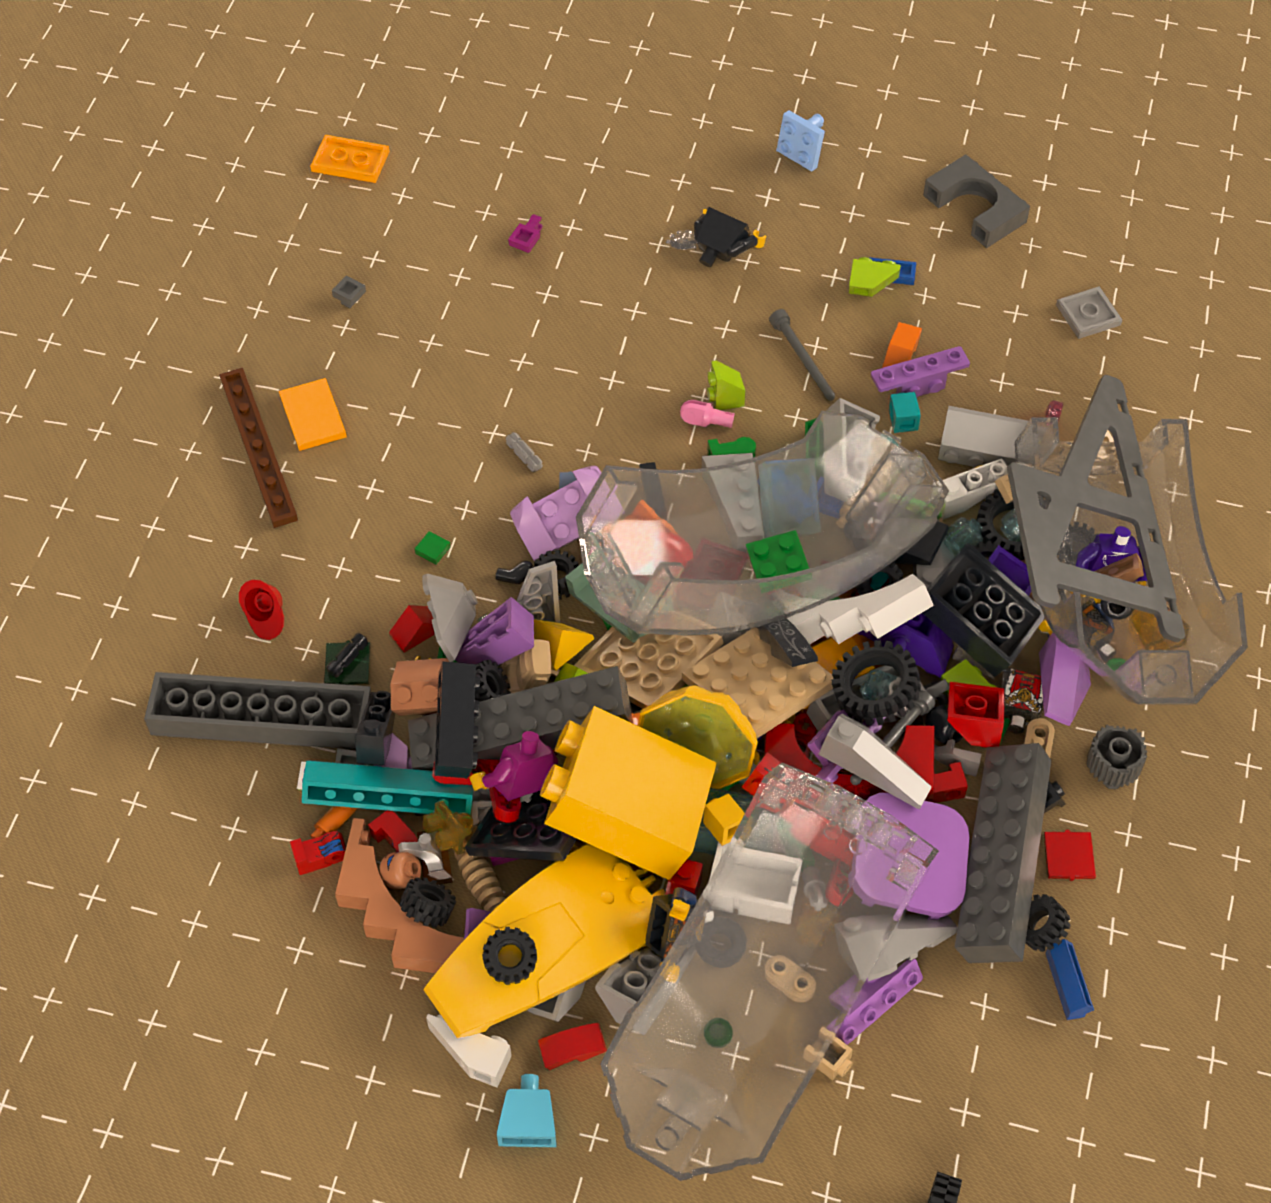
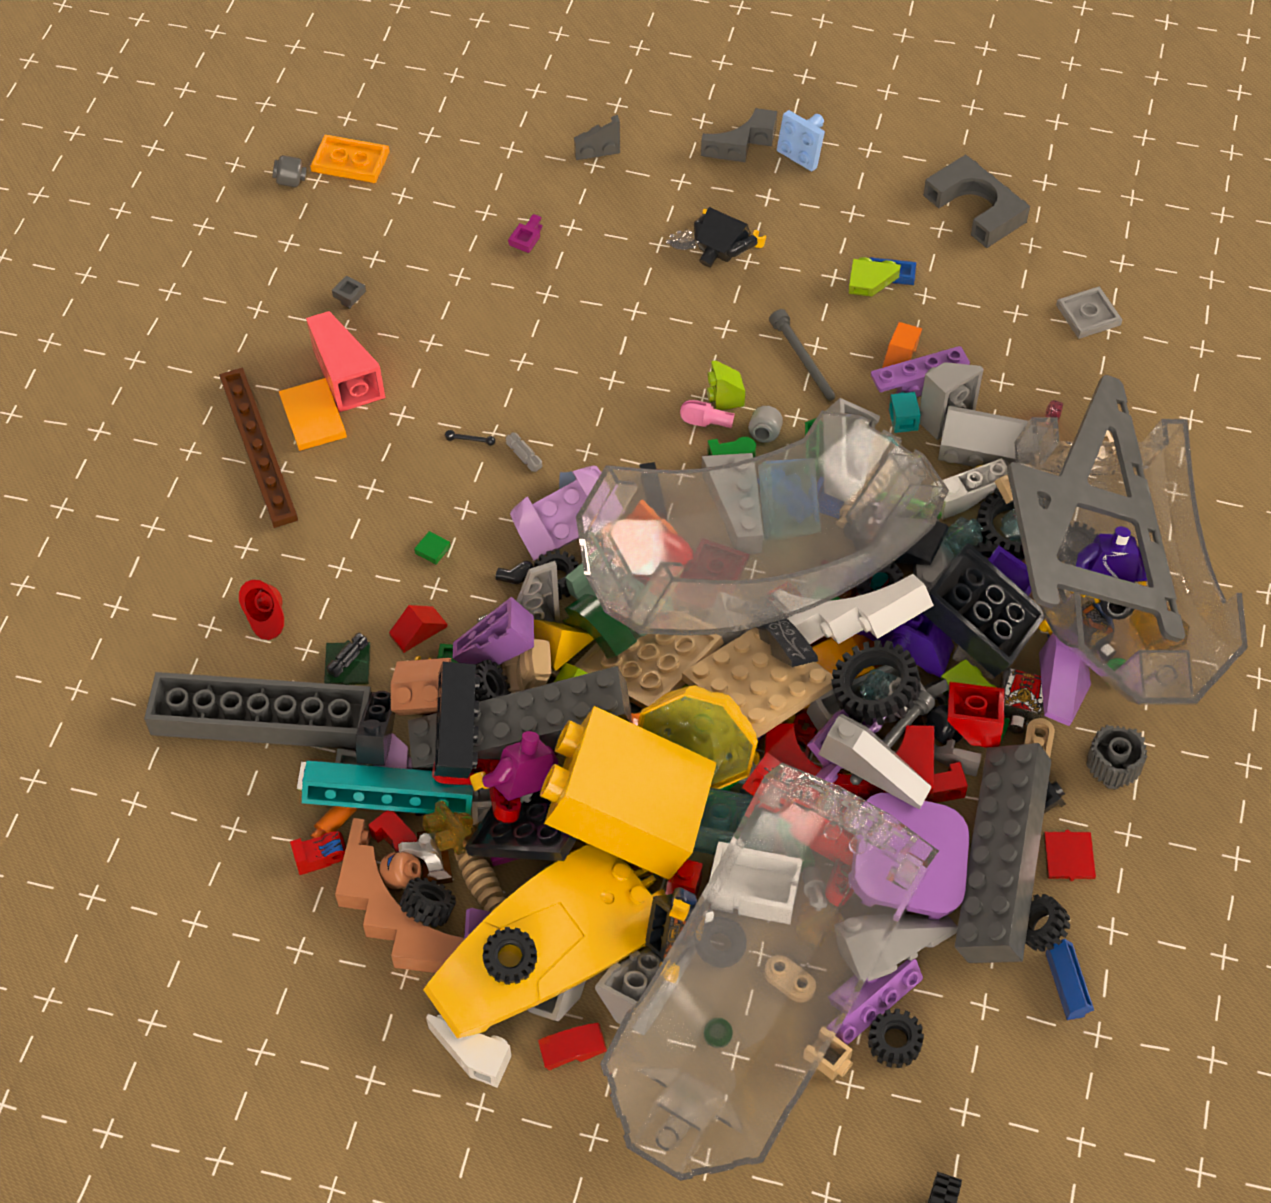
light grey wedge [422,574,478,662] -> none
medium azure torso [497,1074,557,1147] -> none
yellow brick [703,794,748,846] -> none
green plate [745,530,811,592] -> none
medium nougat plate [1094,553,1144,582] -> none
none -> dark grey head [272,155,306,187]
none -> coral slope [306,311,385,413]
none -> black hinge [445,430,496,446]
none -> dark green arch [562,594,637,659]
none -> dark grey wing [574,115,620,160]
none -> dark grey arch [701,108,777,162]
none -> light grey head [748,406,783,443]
none -> black tyre [868,1008,924,1068]
none -> light grey slope [919,362,984,440]

